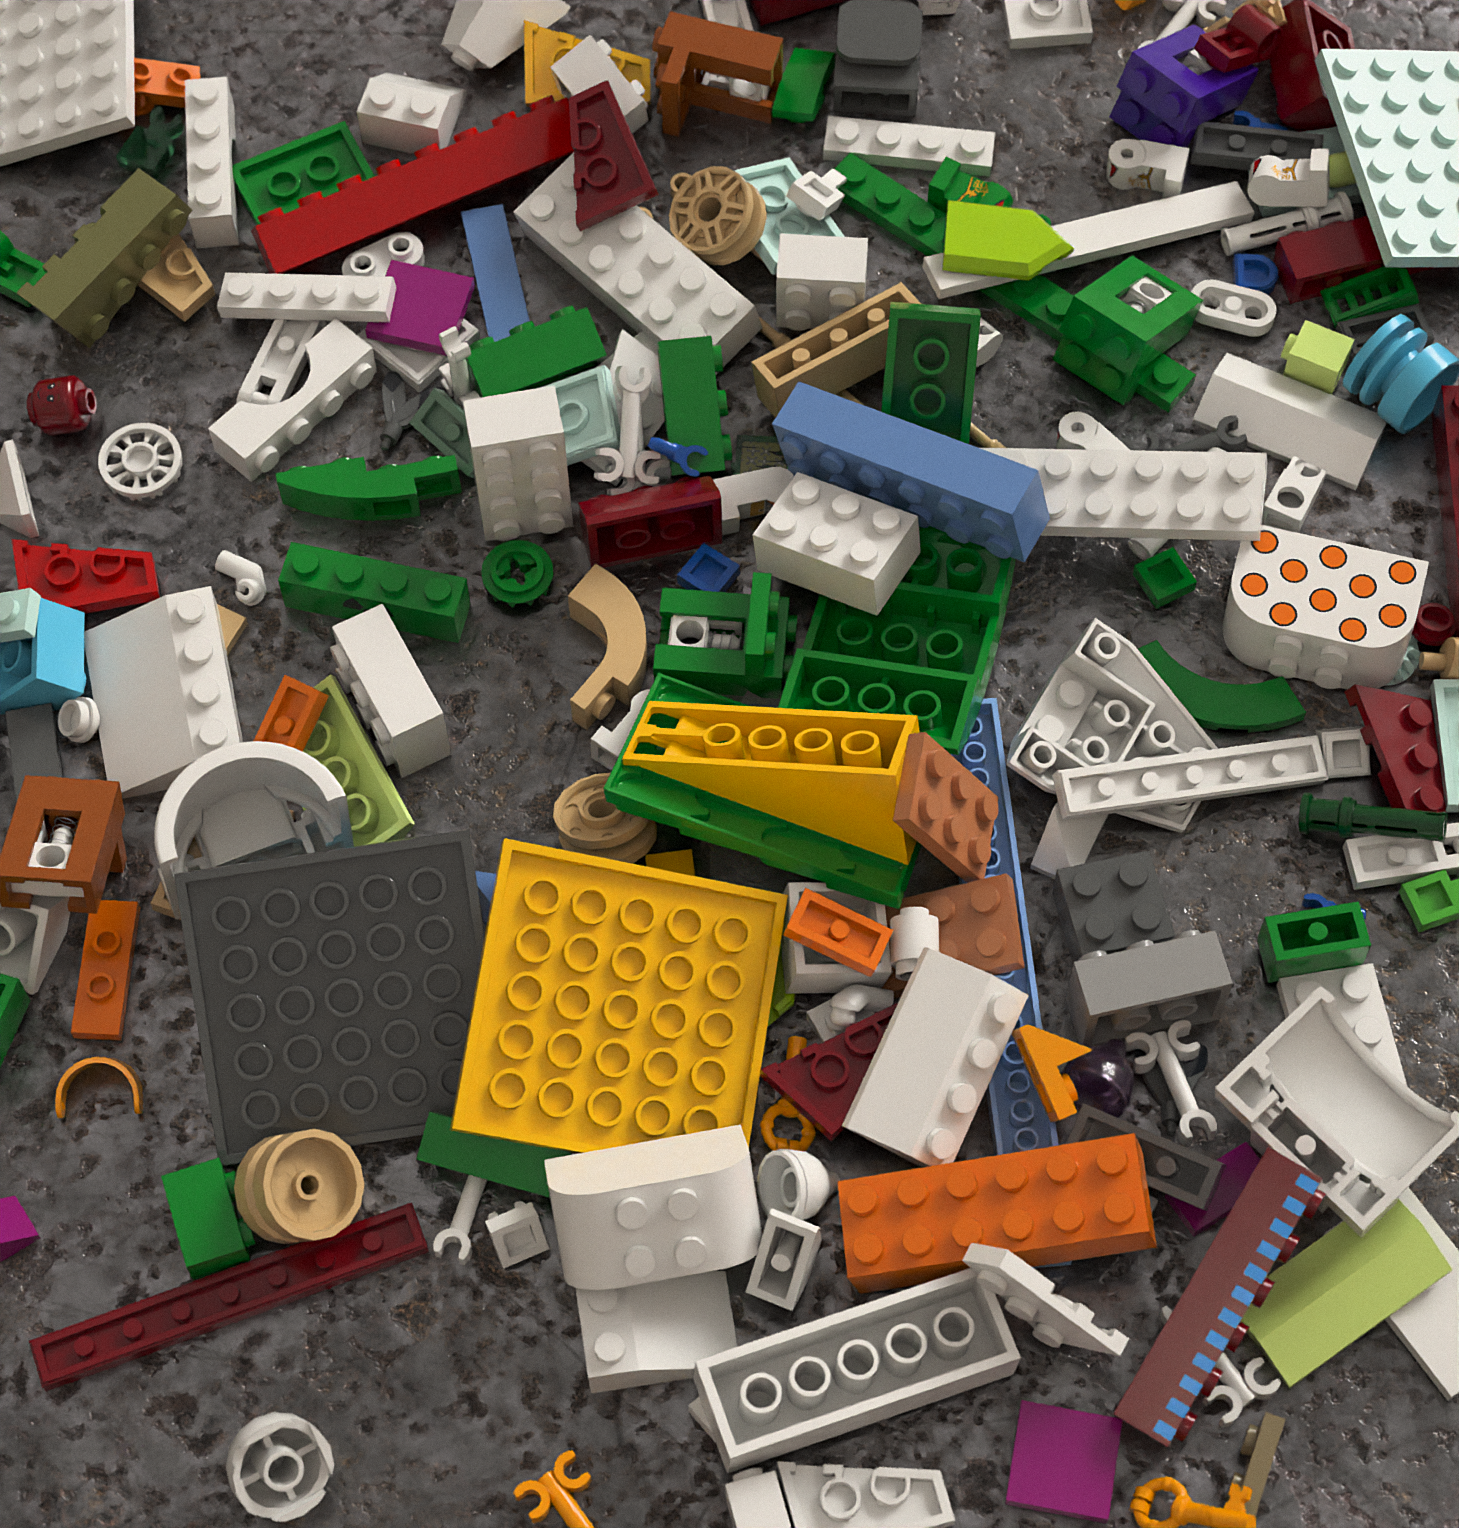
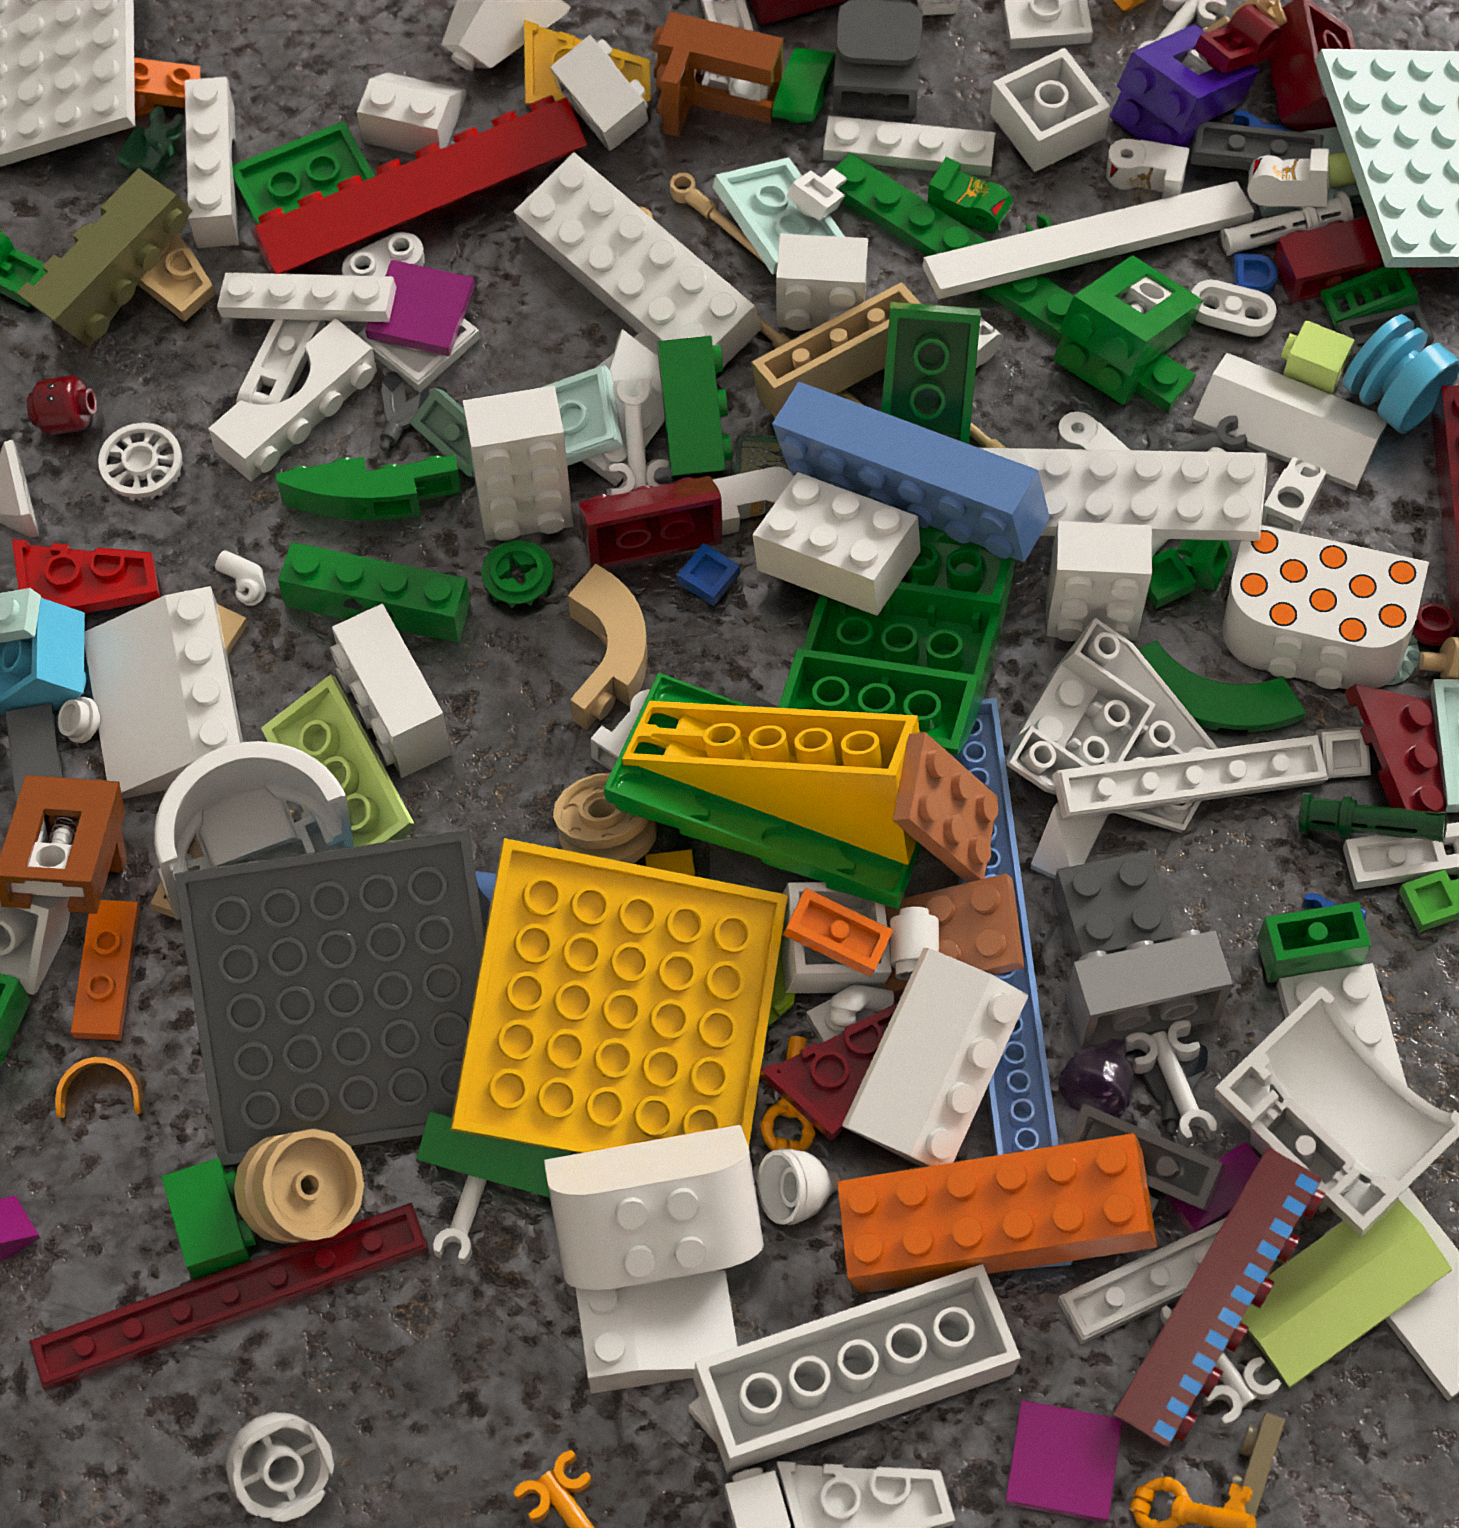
orange plate [253,675,329,752] -> none
white bar [438,326,481,409] -> none
medium blue tile [461,204,530,341] -> none
green brick [466,306,607,397] -> none
white tile [485,1201,549,1269] -> none
dark red wing [569,80,659,232] -> none
white bar [594,366,661,485] -> none
blue piece [647,437,708,477] -> none
green brick [653,572,798,699] -> none
tan wheel [669,166,767,265] -> none
white slope [746,1209,822,1311] -> none
lime tile [942,200,1074,281] -> none
white wing [962,1243,1129,1356] -> none
light orange slope [1012,1024,1092,1123] -> none
none -> white brick [990,48,1111,172]
none -> white brick [1046,521,1152,641]
none -> white tile [1058,1217,1227,1345]
none -> green tile [1176,539,1232,591]

